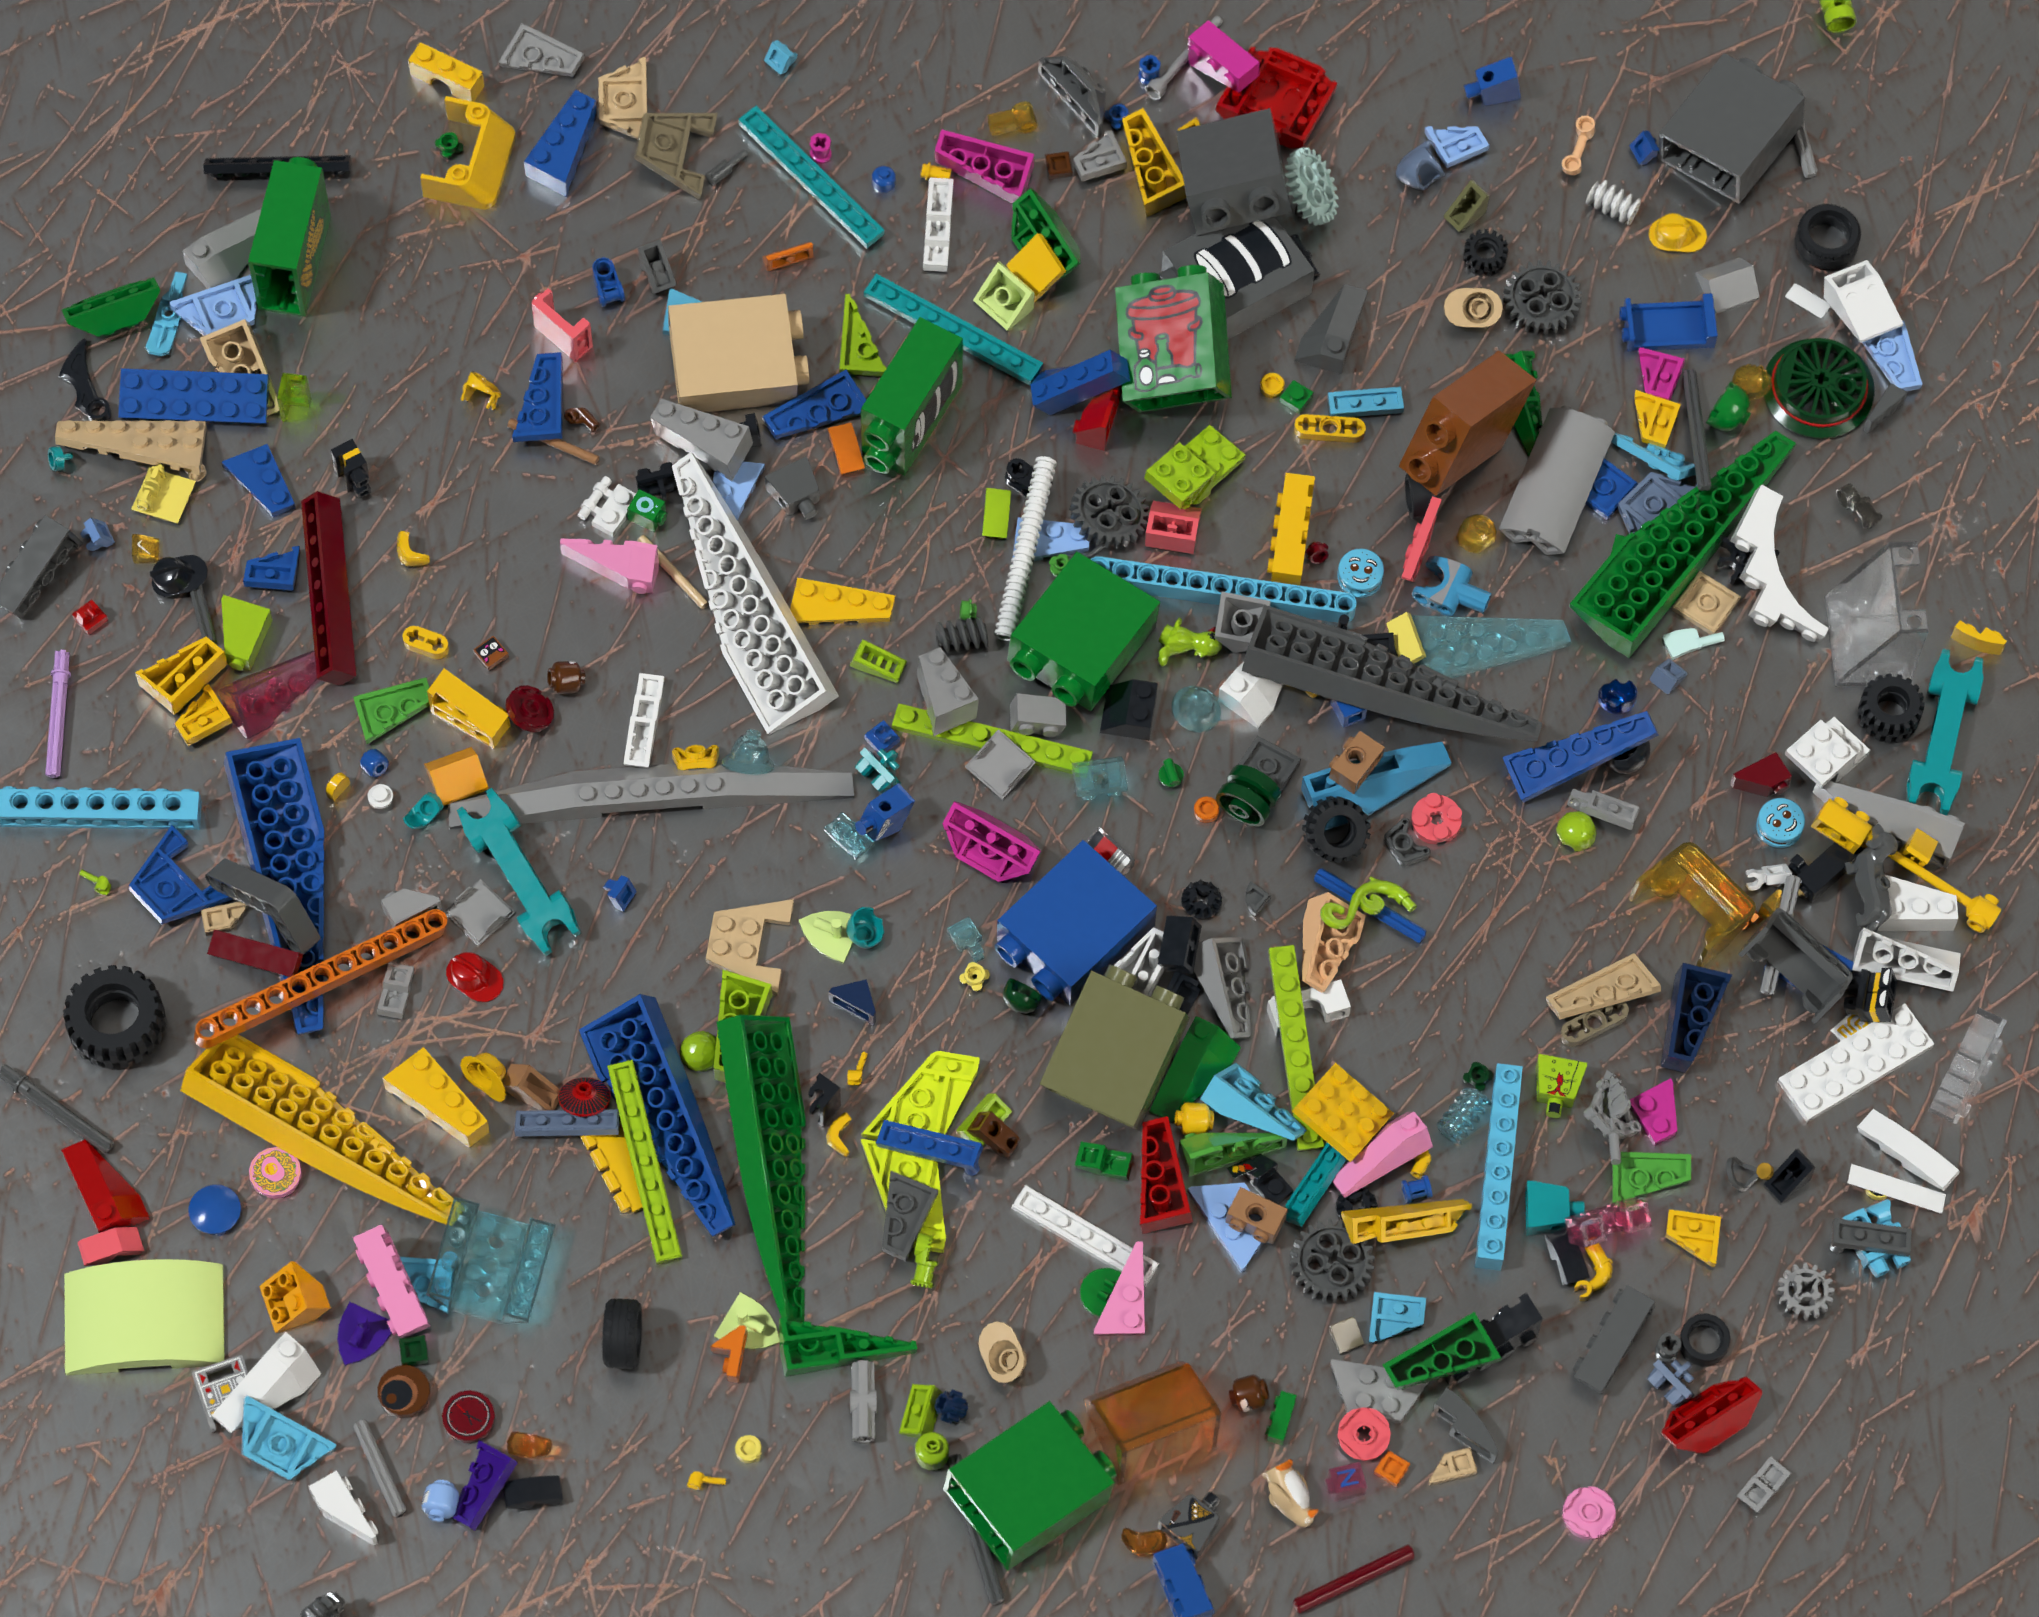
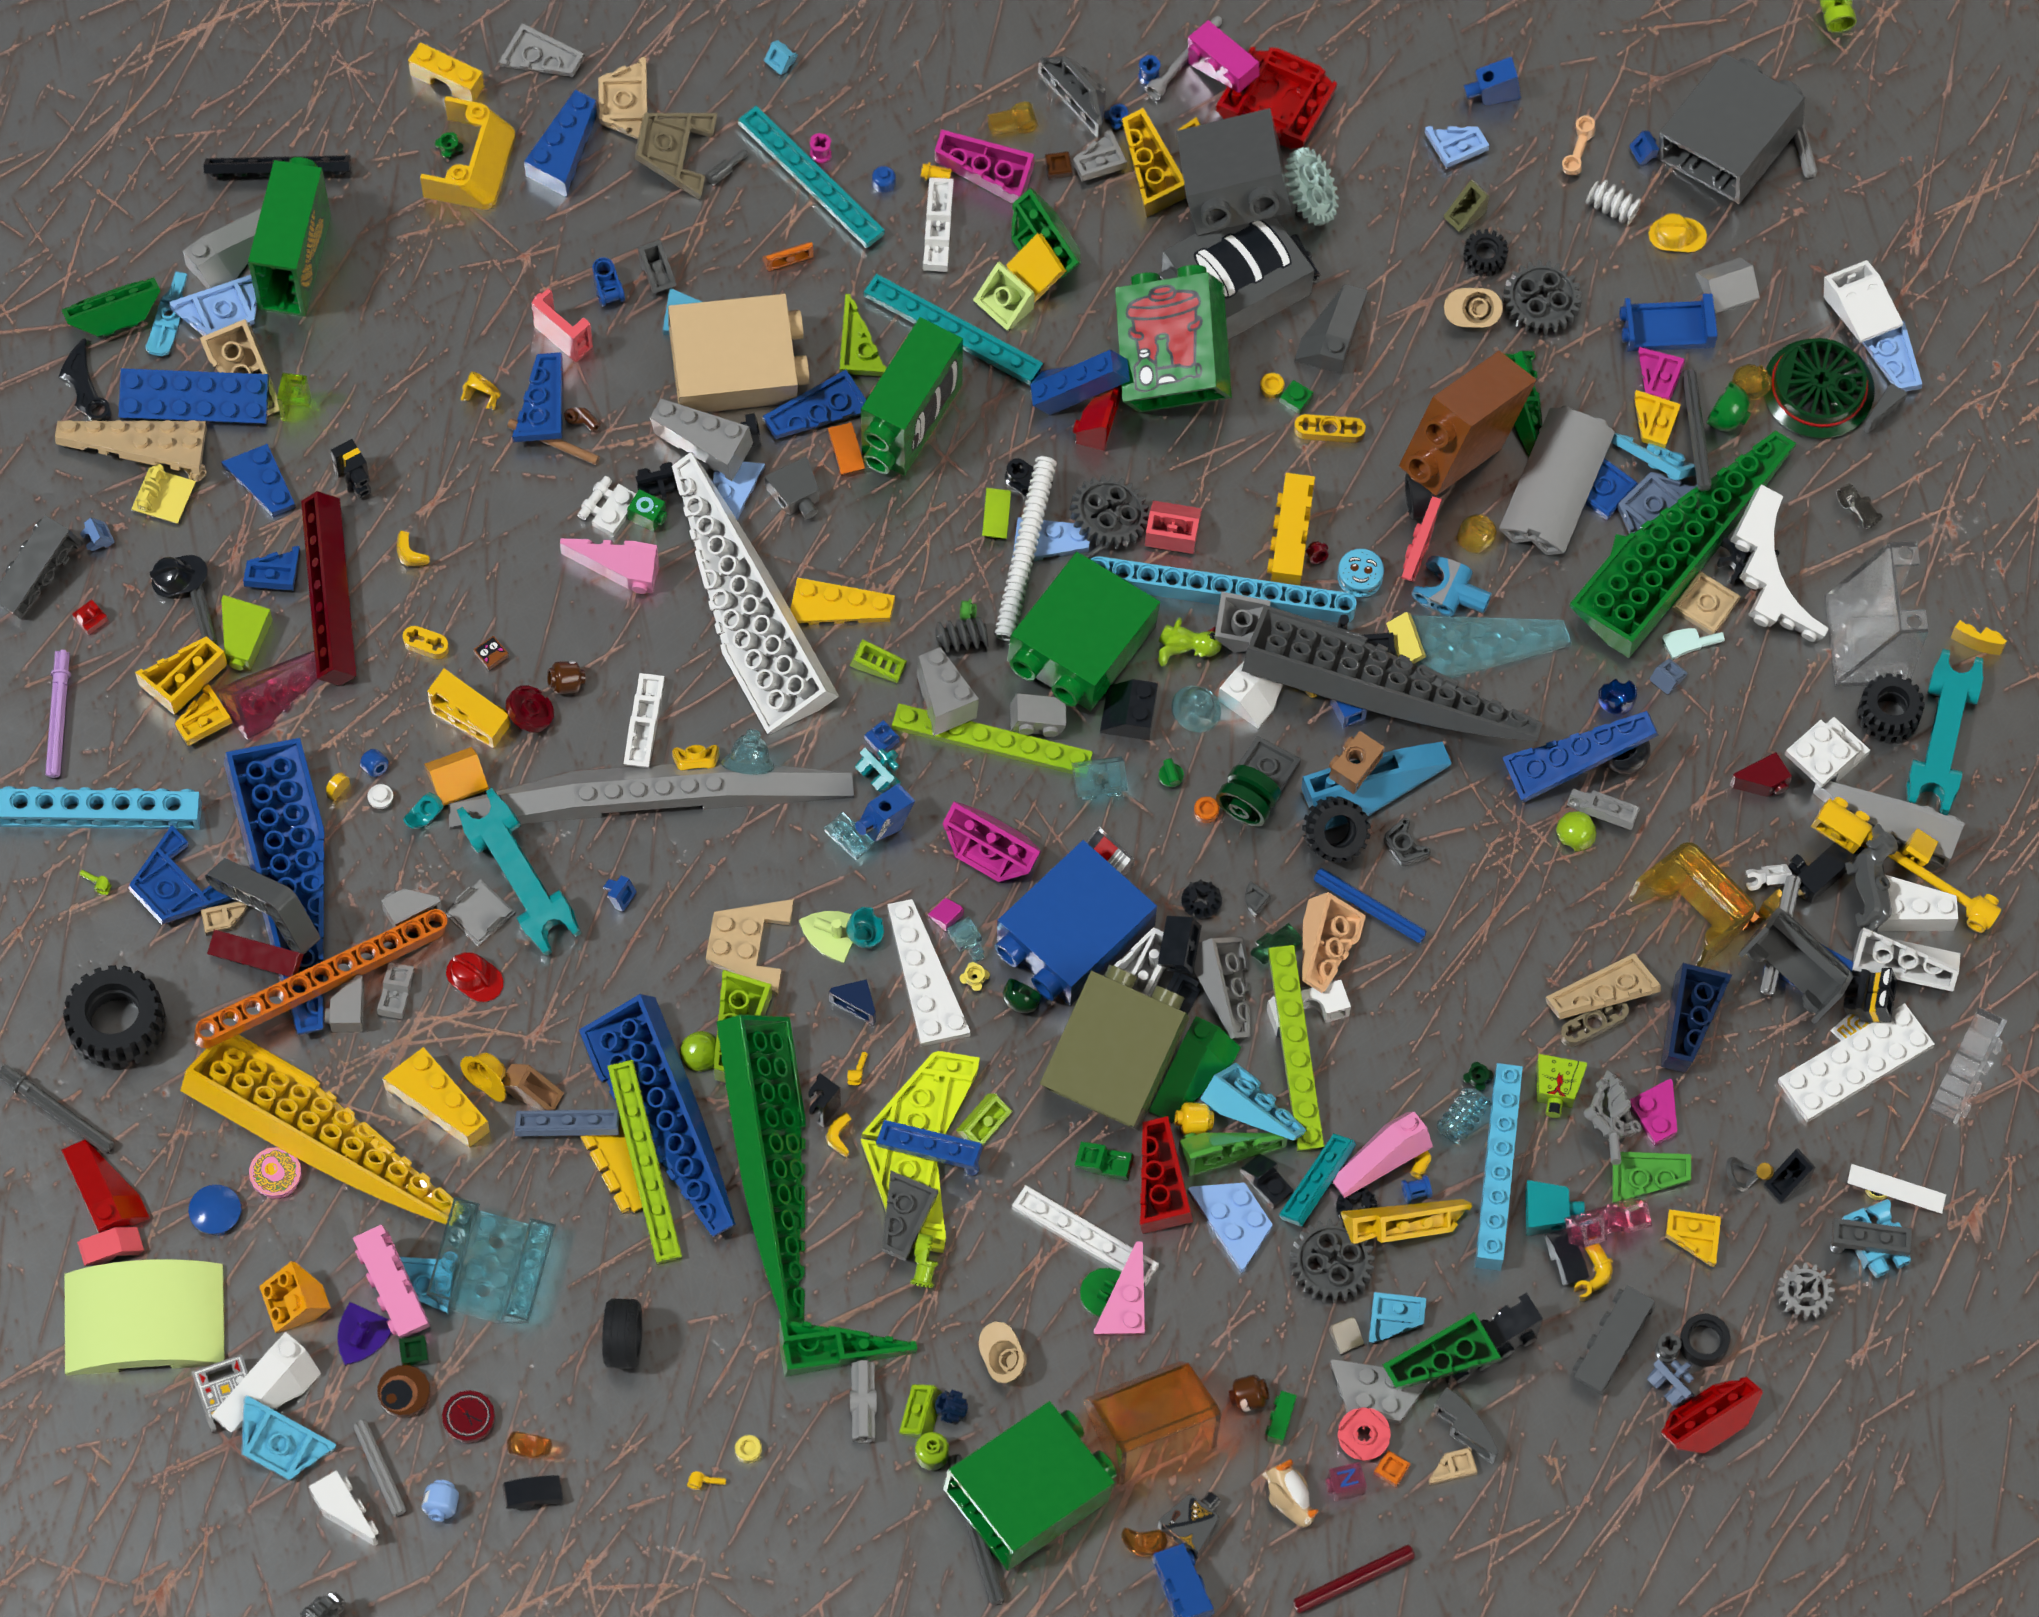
teal tile [48,446,73,471] -> none
clear yellow slope [132,534,159,563] -> none
bright green wing [353,677,430,744] -> none
dark purple wing [452,1440,518,1531] -> none
dish [558,1077,610,1117] -> none
tan bar [637,535,709,609] -> none
orange slope [710,1325,748,1383] -> none
yellowish green shield [714,1292,780,1349] -> none
light grey piece [965,729,1036,800] -> none
reddish brown leg [967,1111,1020,1158] -> none
bright green plate [1049,554,1070,577] -> none
lime piece [1144,425,1246,509] -> none
medium nougat brick [1226,1187,1288,1244] -> none
black sticker [1227,1158,1257,1178] -> none
yellow plate [1292,1062,1394,1162] -> none
lime plant [1320,877,1417,930] -> none
medium azure plate [1328,387,1404,417] -> none
sand blue piece [1396,140,1445,190] -> none
coral plate [1411,793,1462,844] -> none
bright pink tile [1563,1486,1616,1540] -> none
light grey slope [1737,1456,1791,1513] -> none
medium azure head [1756,798,1805,848] -> none
white sticker [1785,283,1831,318] -> none
black tyre [1795,204,1861,270] -> none
white slope [1857,1109,1960,1191] -> none
none -> light grey slope [325,975,364,1033]
none -> white wing [887,899,970,1047]
none -> dark pink slope [928,897,964,932]
none -> clear green piece [1251,923,1302,964]

